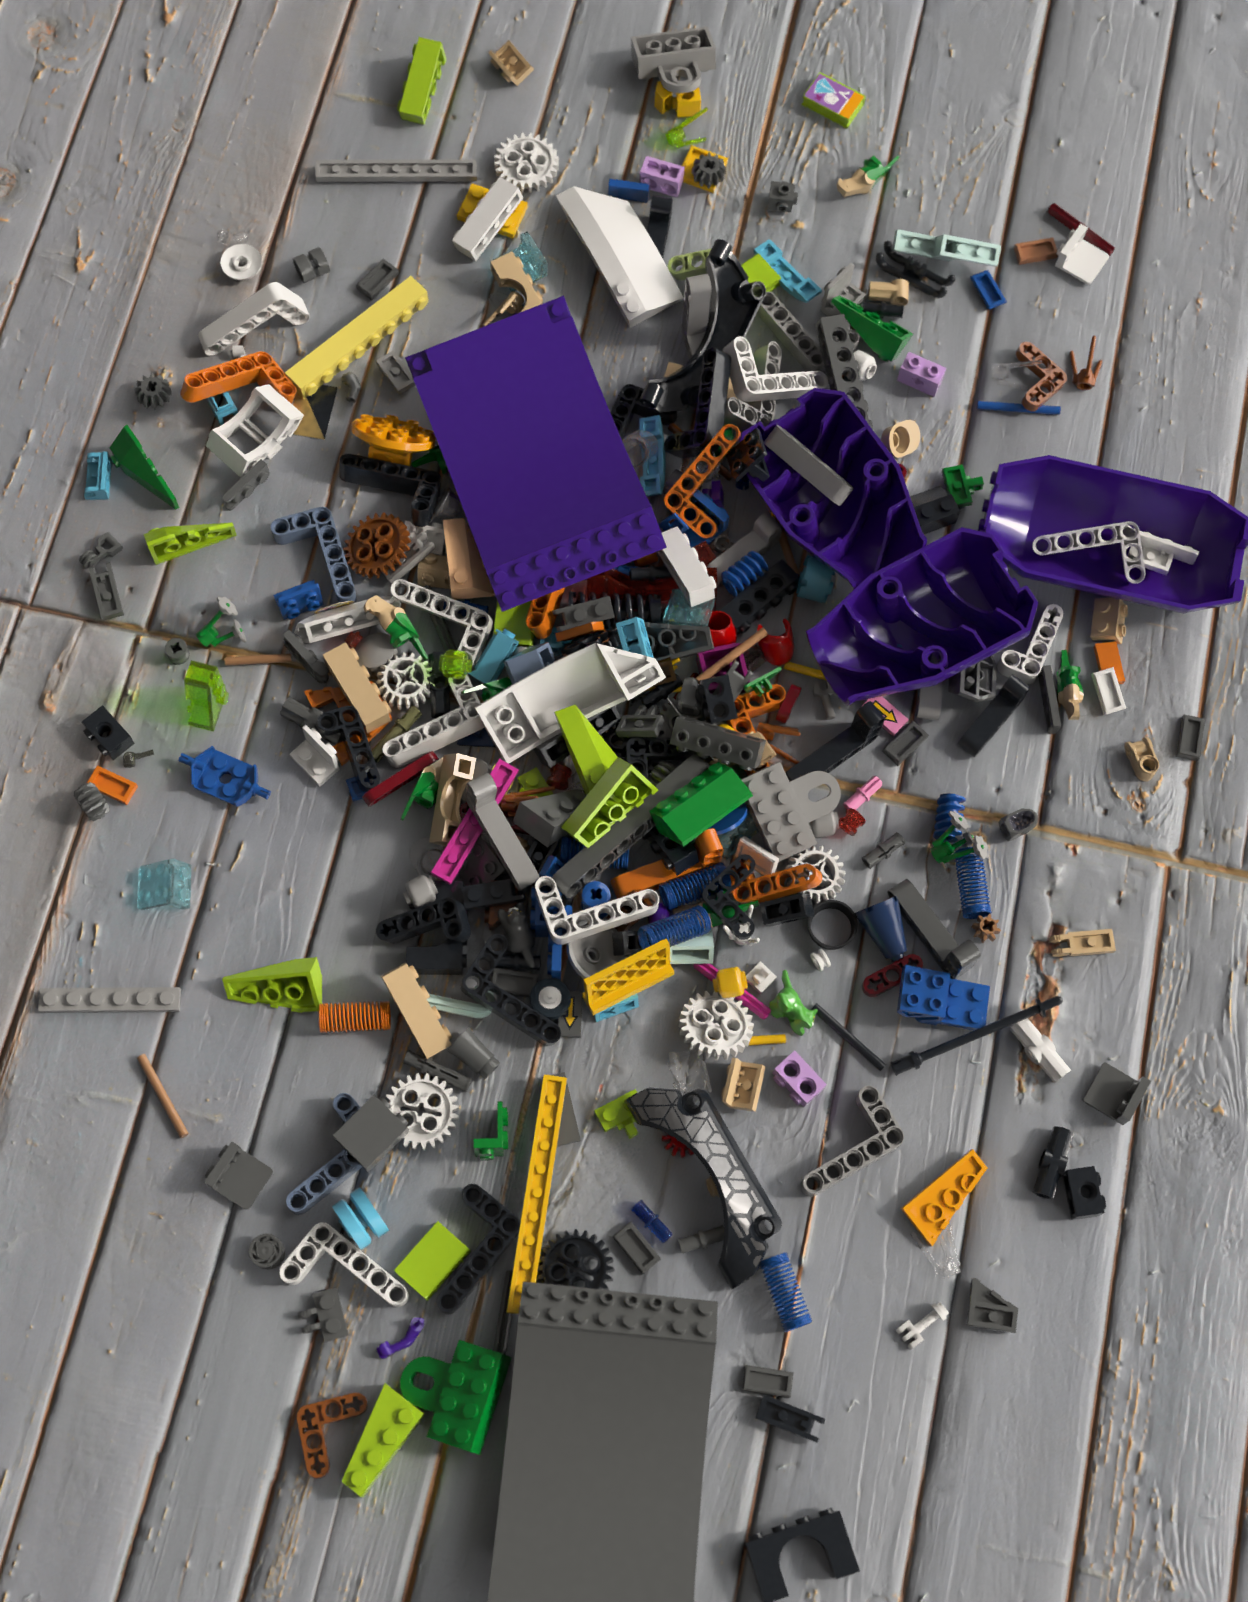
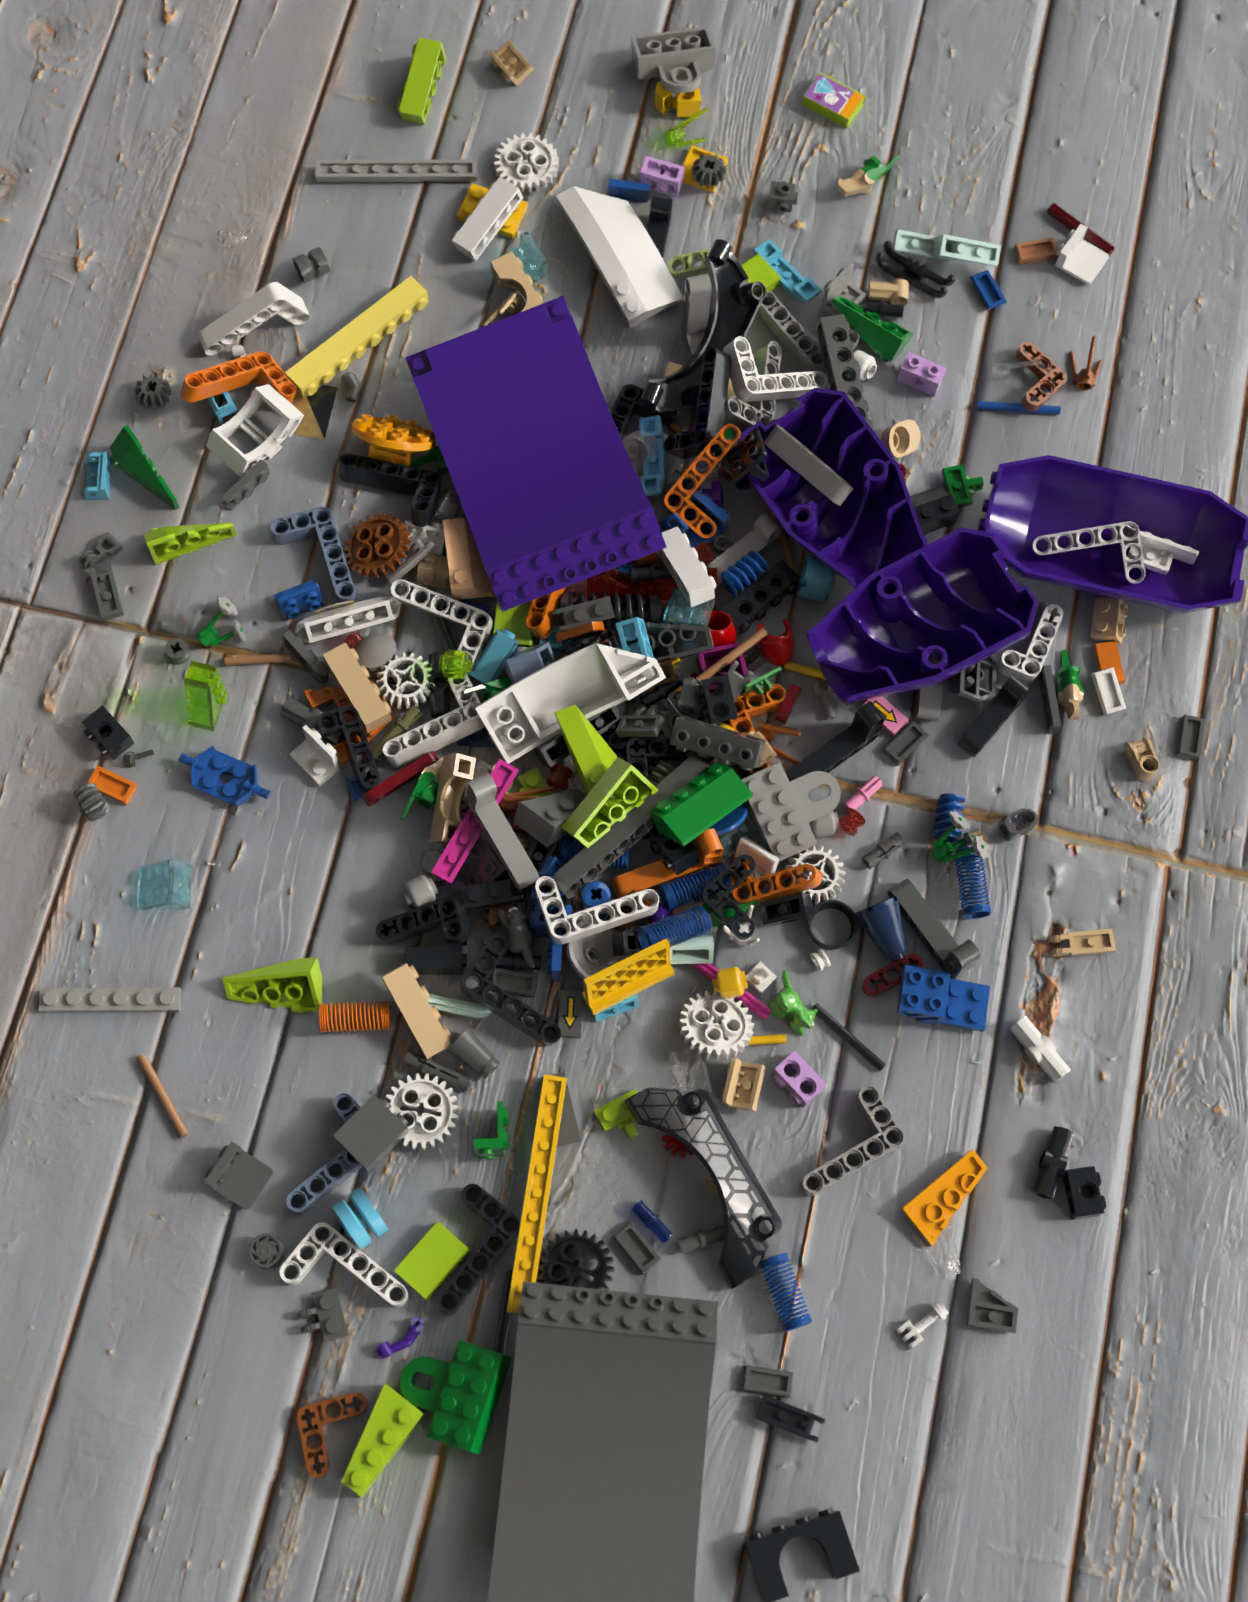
white dish [221,244,262,280] -> none
dark grey tile [356,258,399,300] -> none
animal [364,595,429,661] -> none
light grey plate [376,350,415,395] -> none
black wheel [530,978,571,1020] -> none
black bar [890,996,1063,1076] -> none
medium nougat gear [971,914,1001,943] -> none
dark grey bracket [1083,1062,1151,1125] -> none

